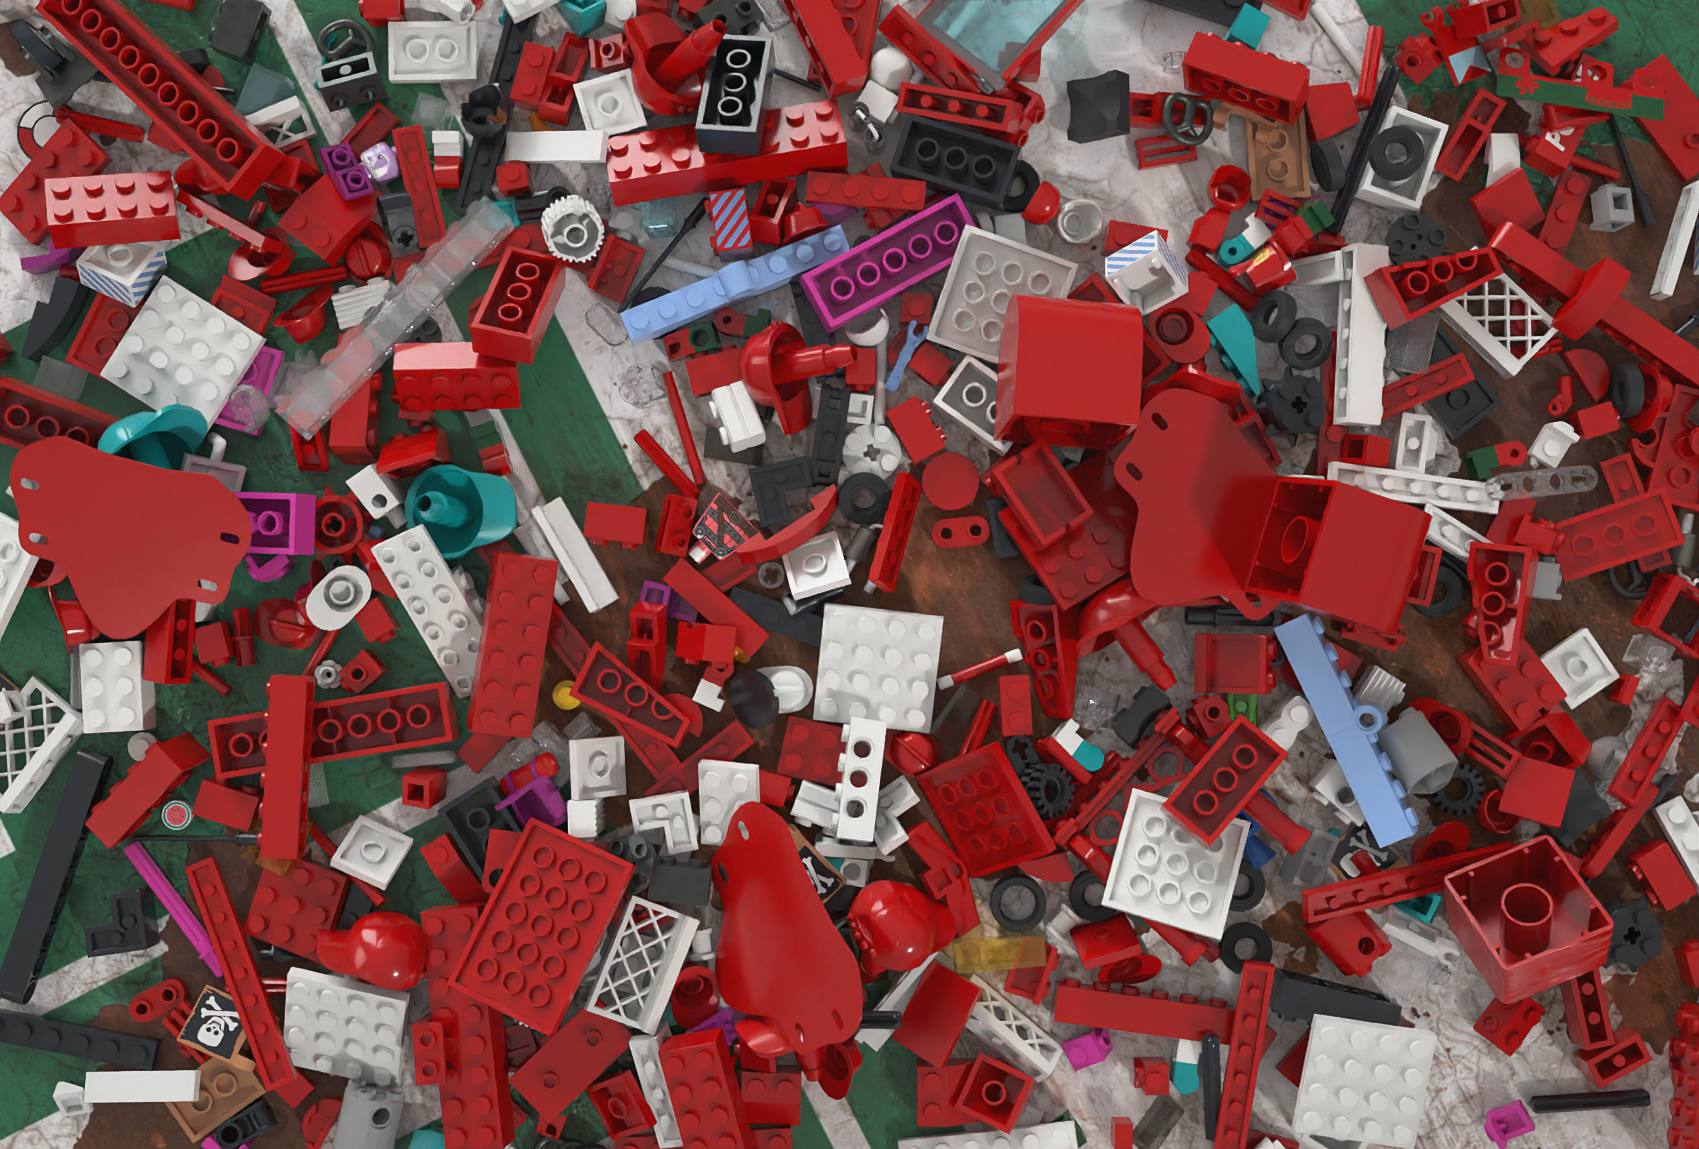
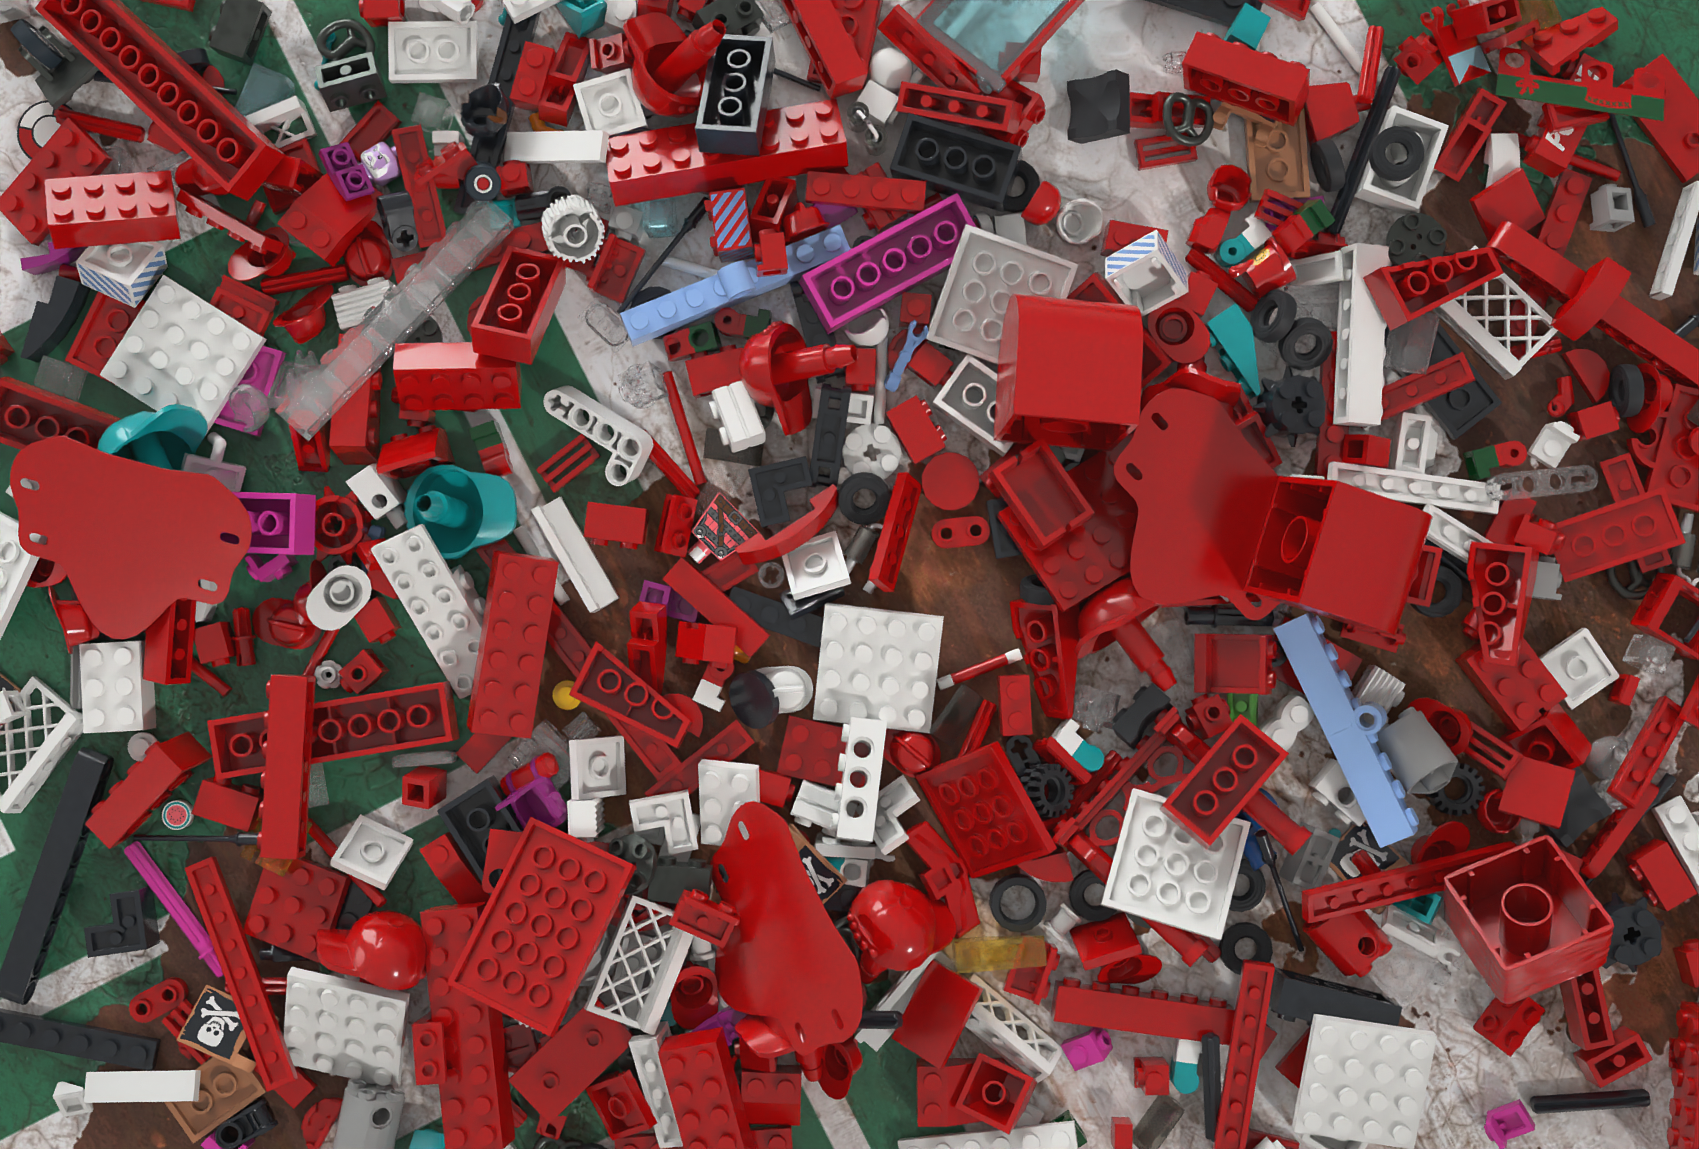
none -> red plate [413,141,501,202]
none -> red tile [536,433,601,493]
none -> white beam [543,385,653,486]
none -> red bracket [669,889,740,948]
none -> red brick [754,229,788,277]
none -> black piece [1255,830,1304,952]

